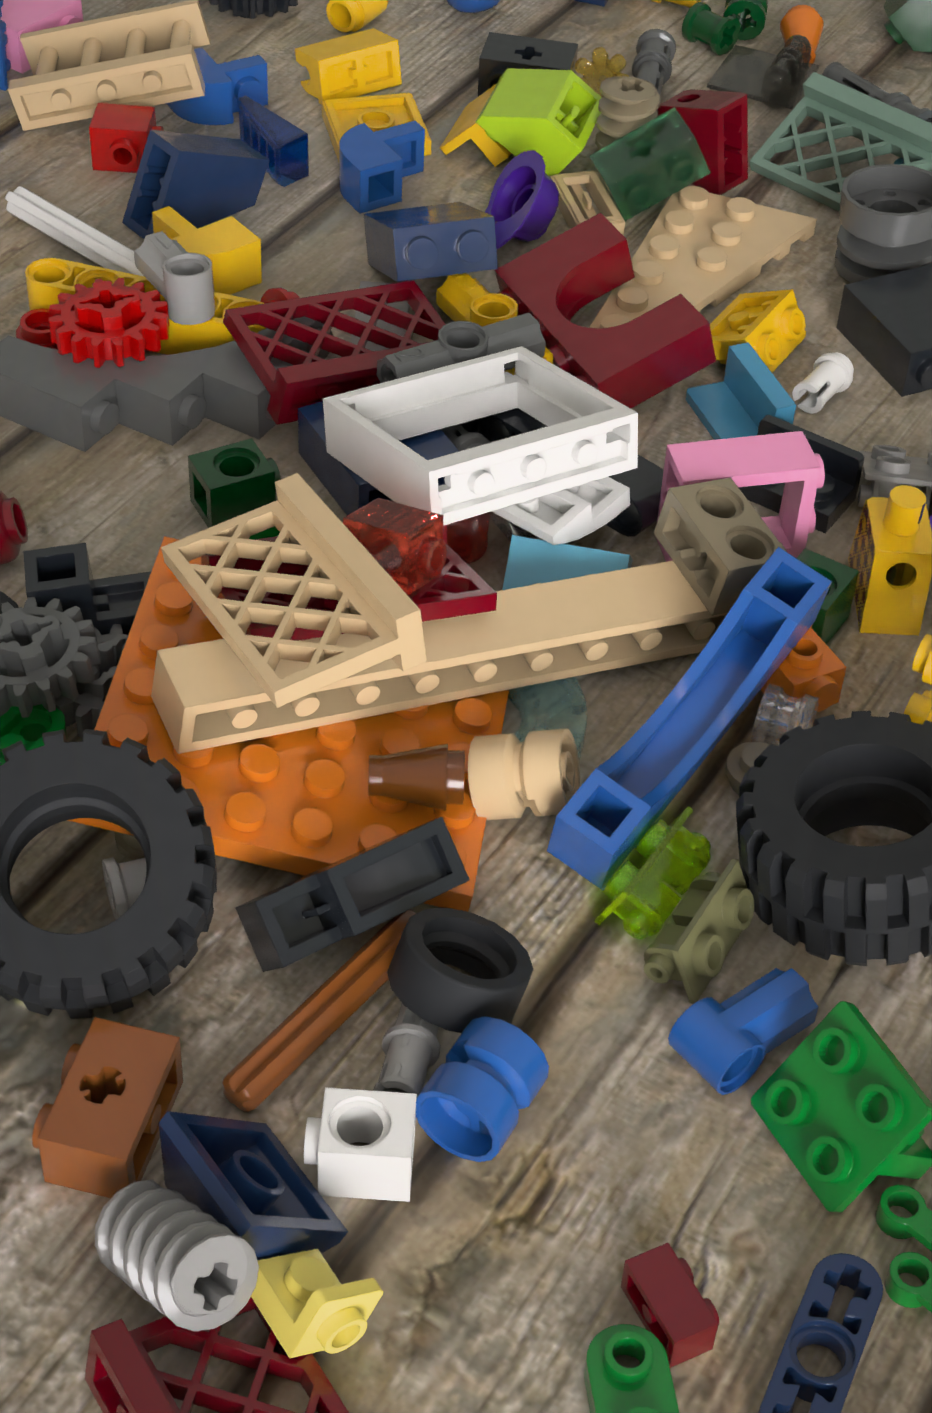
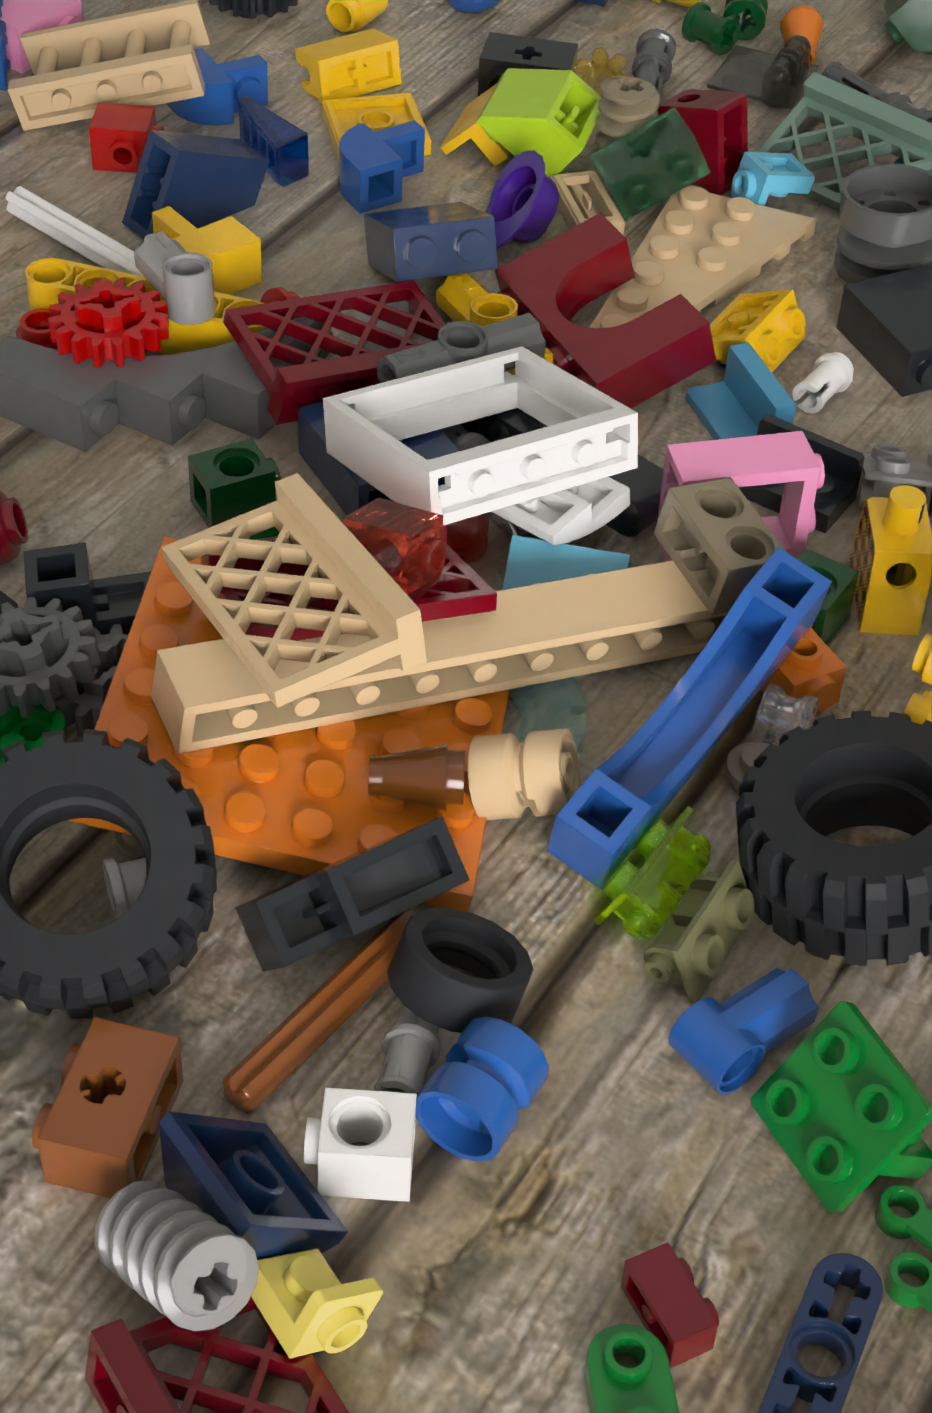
none -> medium azure bracket [730,152,815,206]

